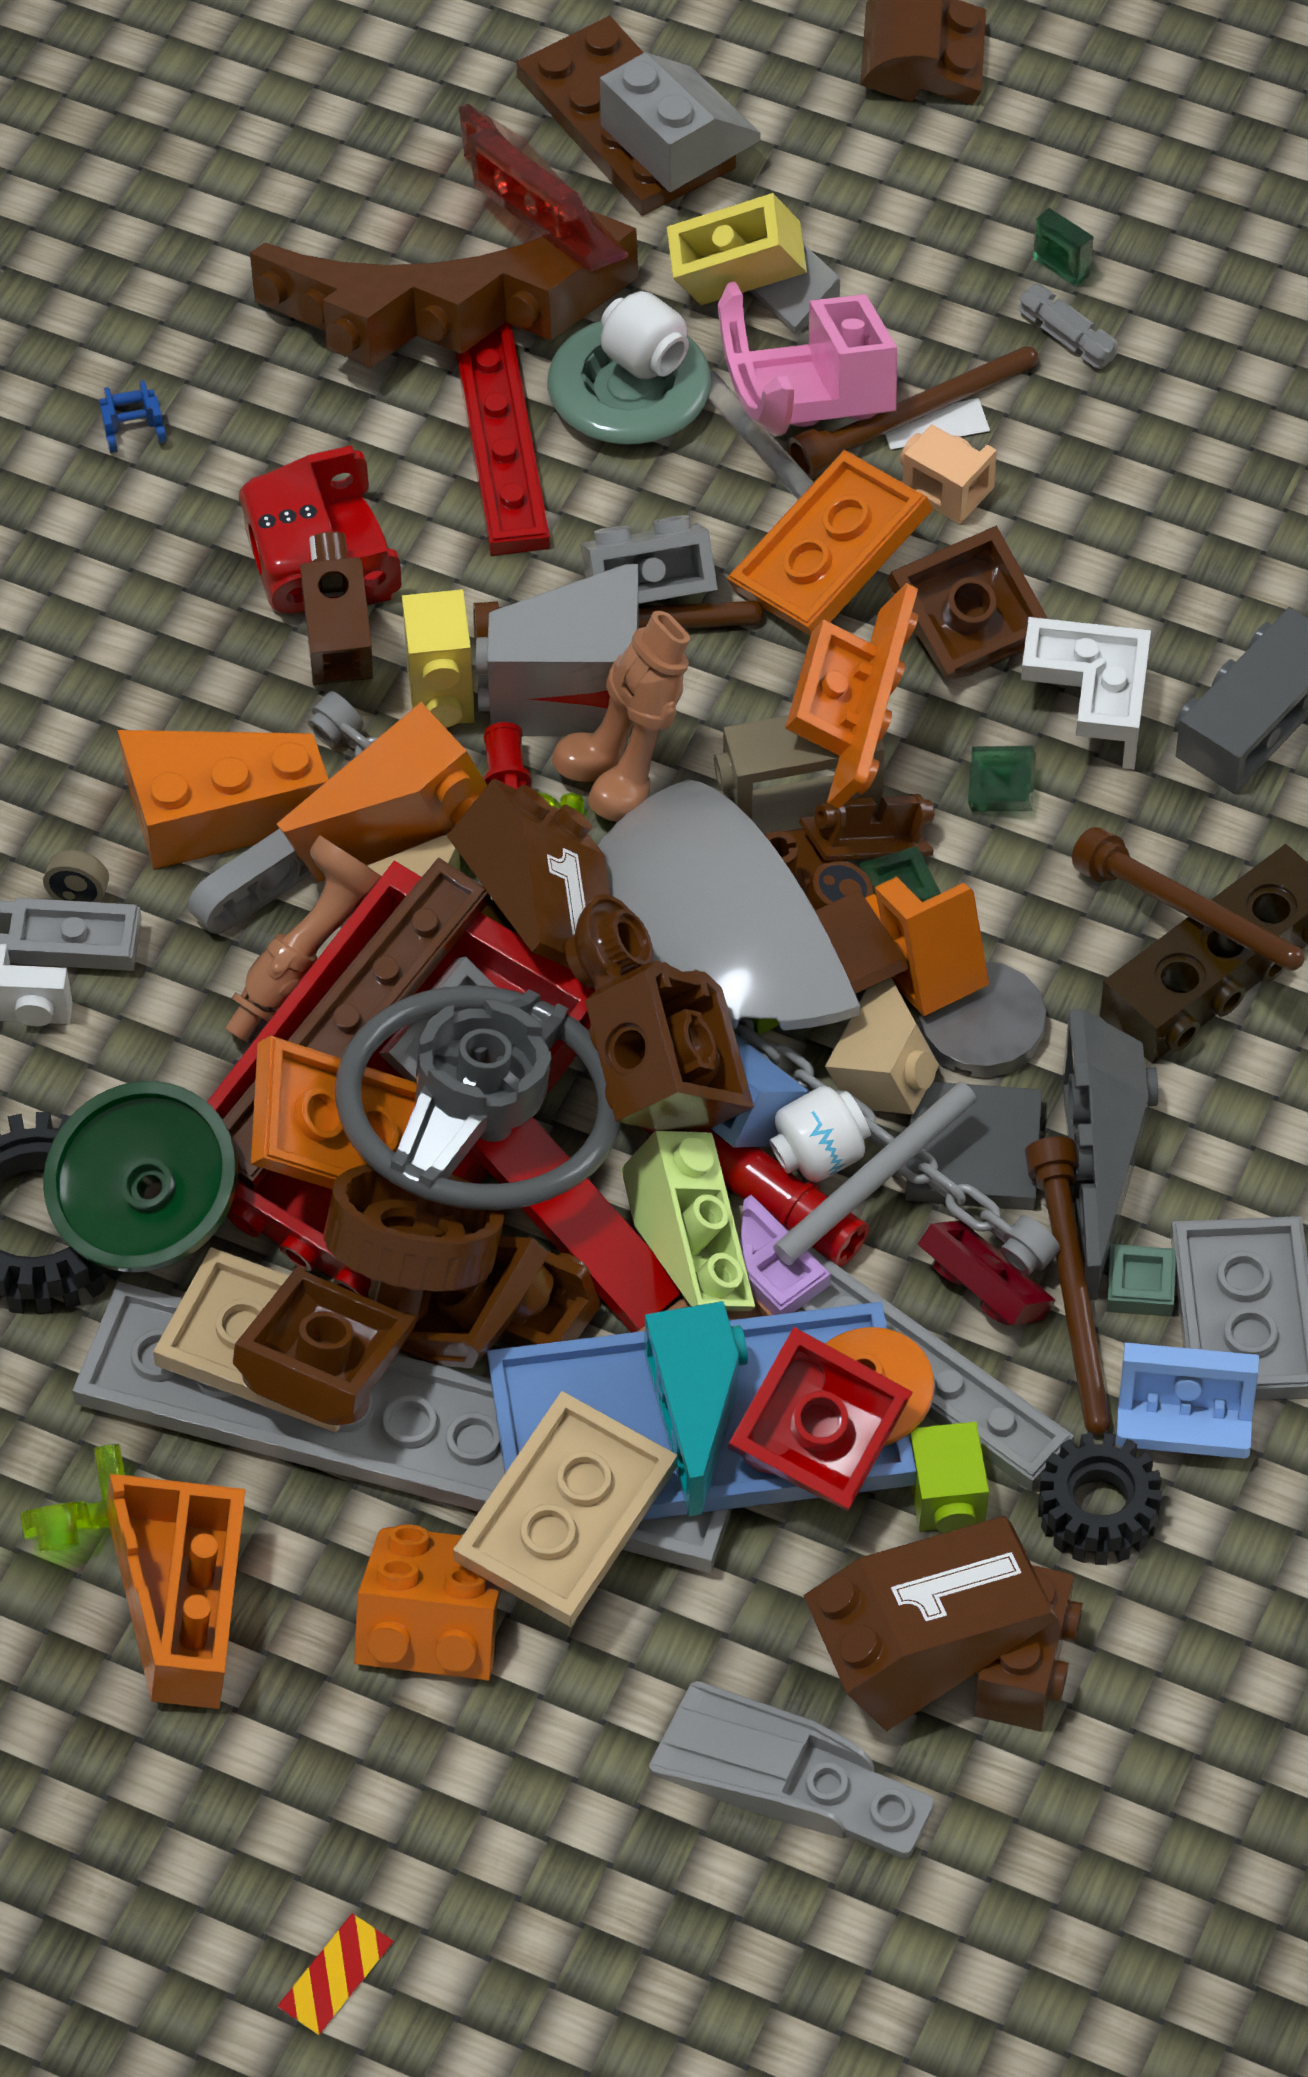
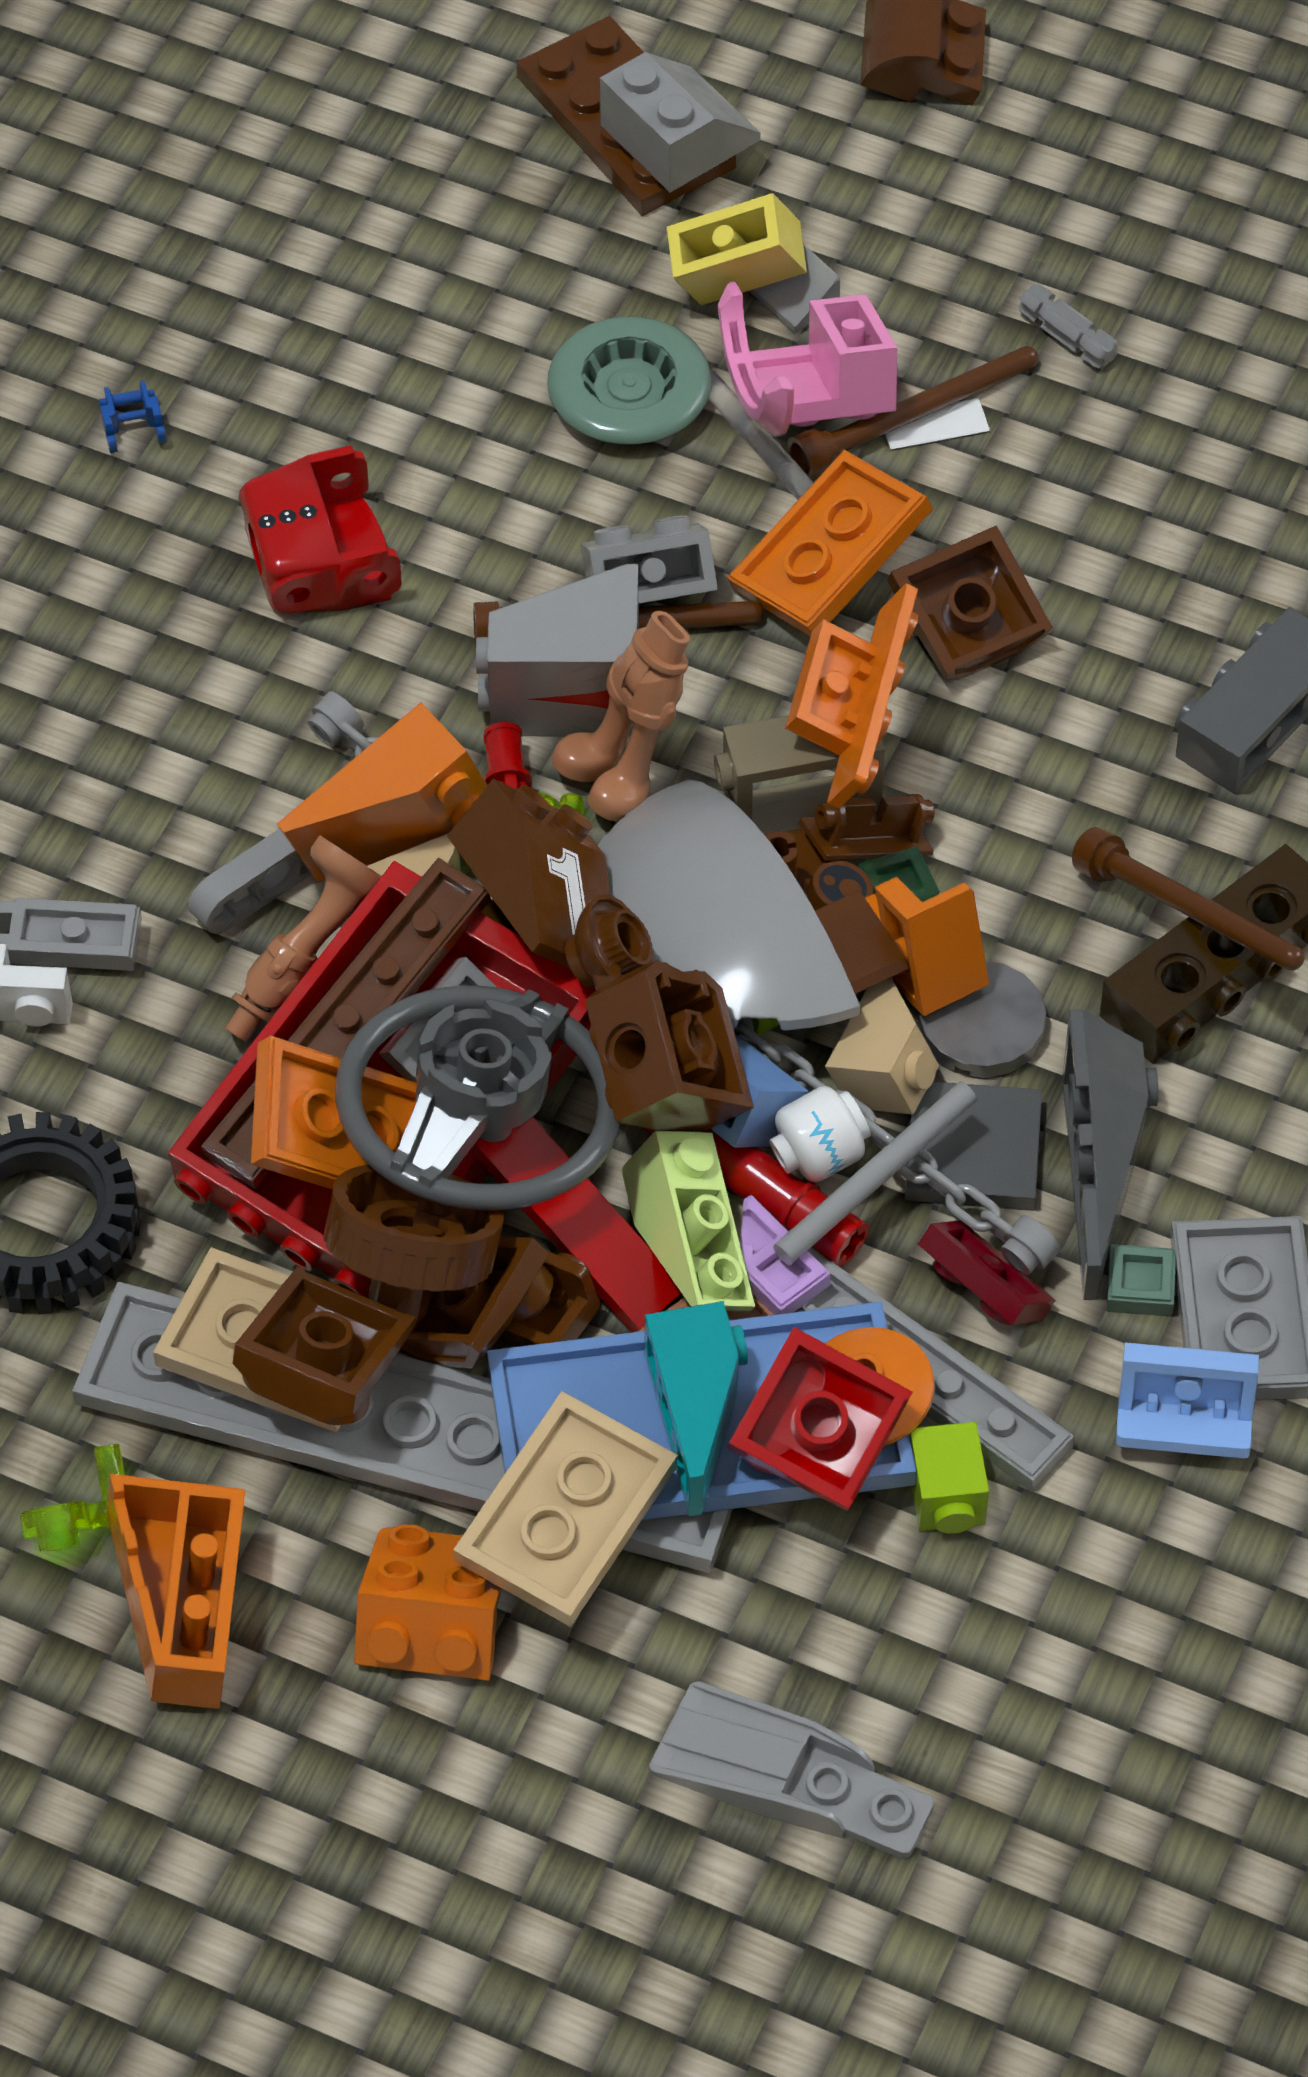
dark tan tile [43,850,109,903] -> none
dark green dish [43,1081,238,1272] -> none
orange wedge [117,730,329,870] -> none
reddish brown arch [250,211,639,368] -> none
sticker [277,1913,394,2035] -> none
reddish brown torso [300,532,373,685] -> none
light yellow brick [402,589,475,728] -> none
red tile [455,322,550,556] -> none
clear red wedge [459,104,628,272] -> none
white head [601,291,689,380] -> none
reddish brown slope [803,1516,1058,1732] -> none
light nougat brick [900,424,997,525] -> none
clear green tile [968,746,1036,812] -> none
reddish brown brick [974,1565,1083,1732] -> none
white panel [1021,617,1151,770] -> none
reddish brown piece [1025,1136,1111,1436] -> none
clear green tile [1033,208,1094,286] -> none
black tyre [1038,1432,1162,1565] -> none

